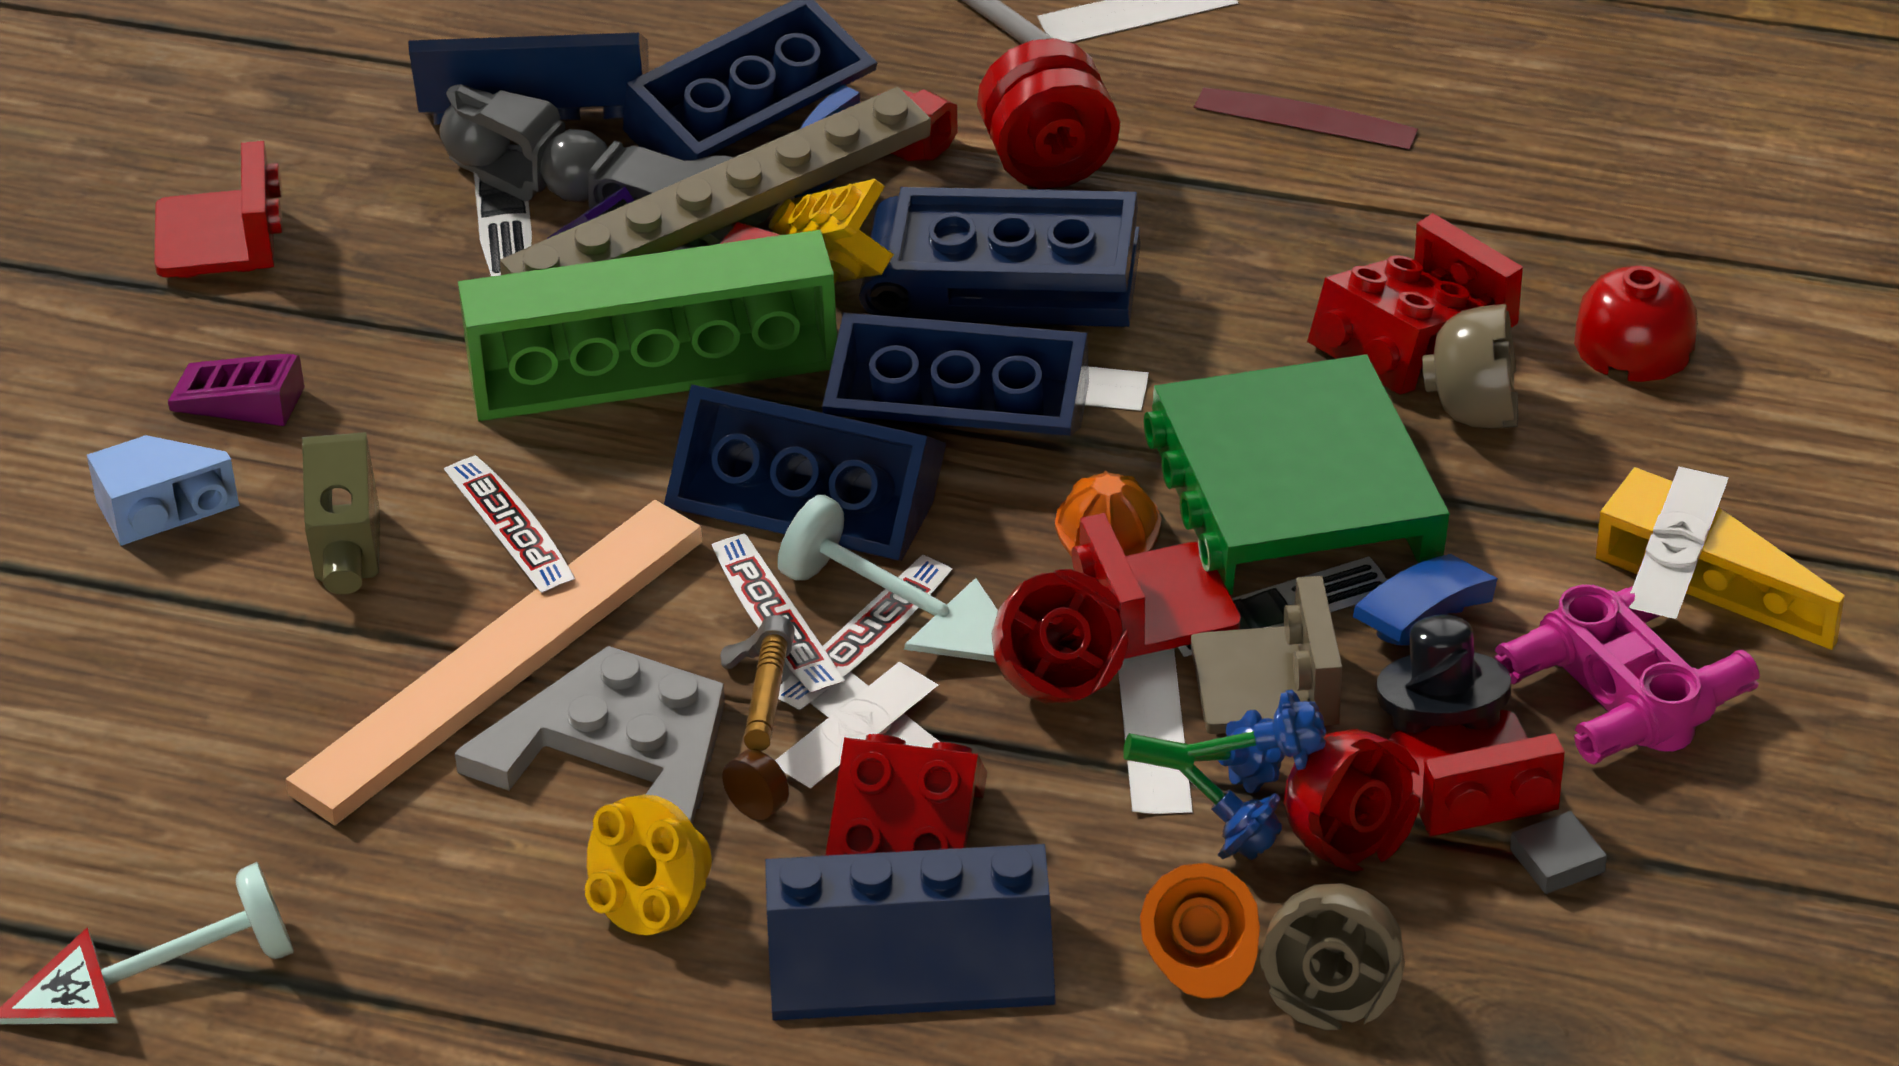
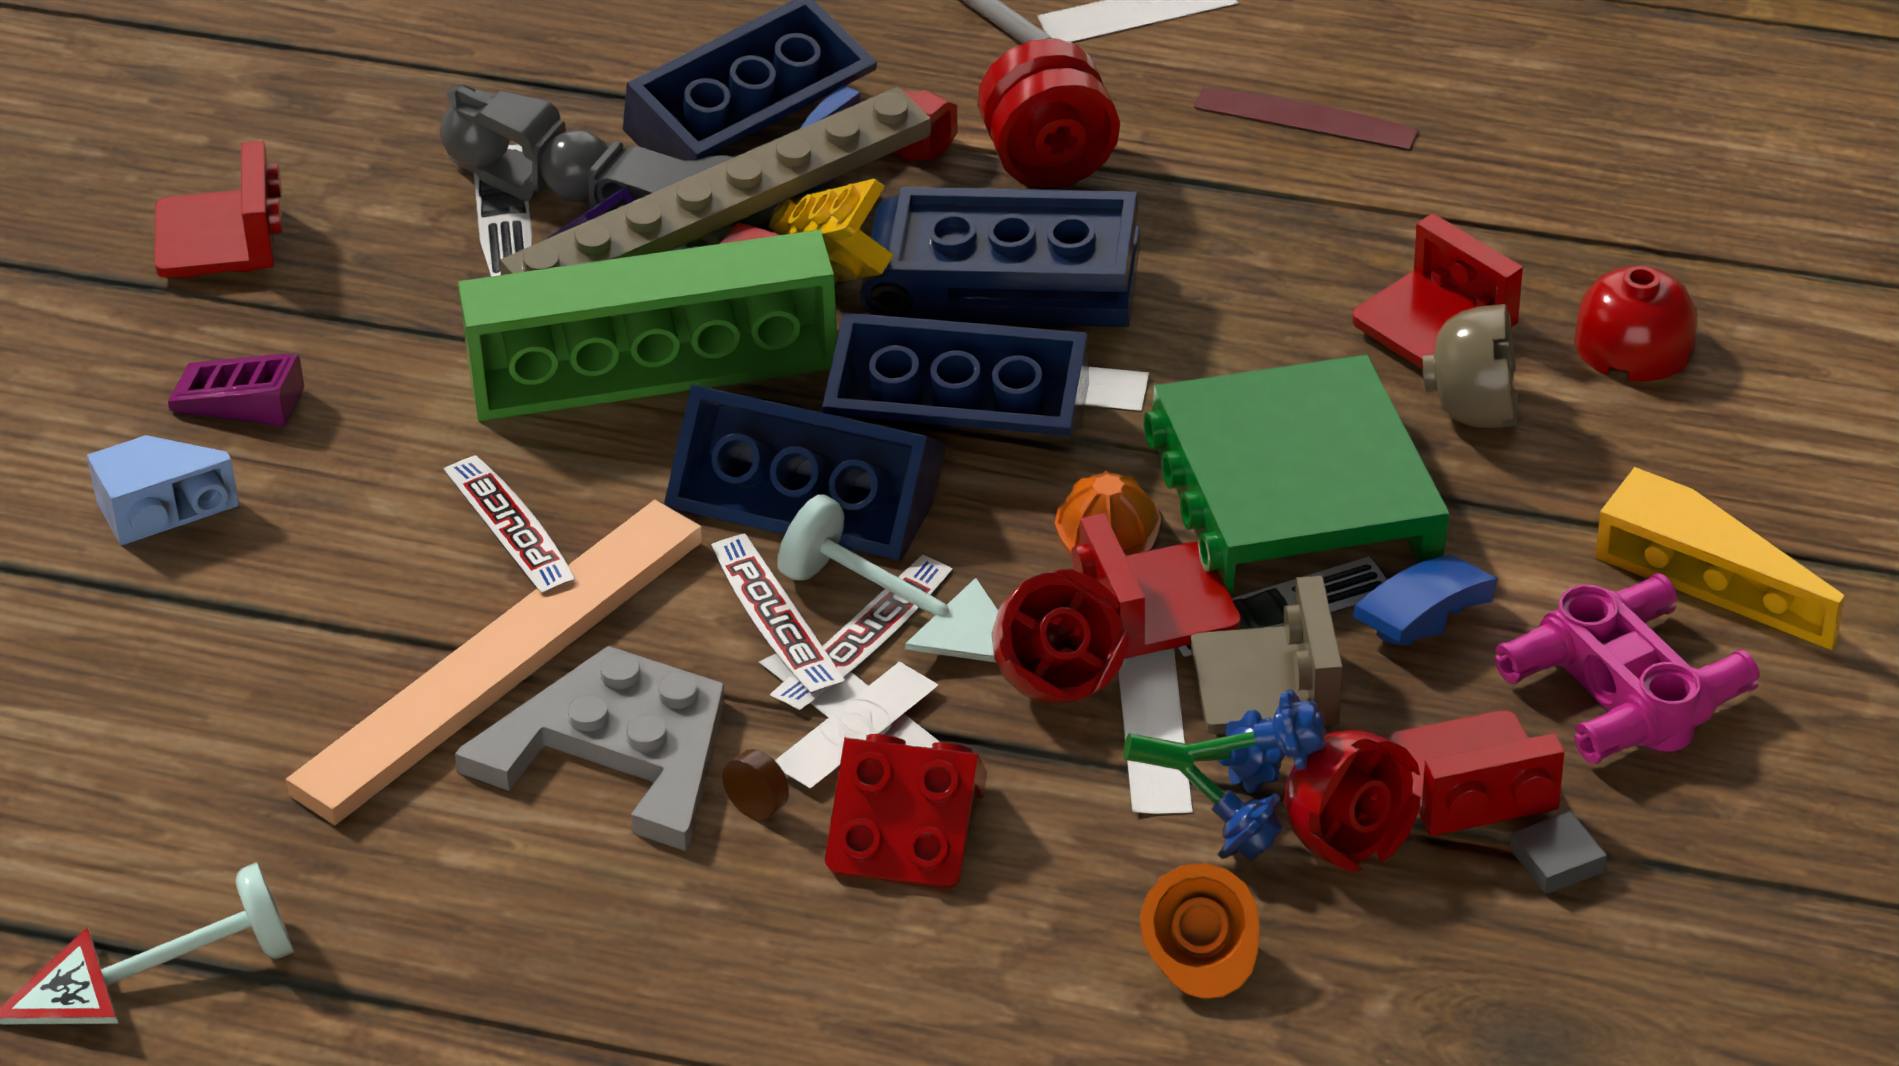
olive torso [302,432,380,594] -> none
dark blue slope [408,33,649,125] -> none
yellow plate [585,795,712,935] -> none
pearl gold piece [720,615,795,751] -> none
dark blue slope [765,844,1055,1021] -> none
dark tan cylinder [1260,883,1405,1030] -> none
red bracket [1307,255,1485,395] -> none
black plate [1377,615,1511,733] -> none
white piece [1629,467,1729,619] -> none

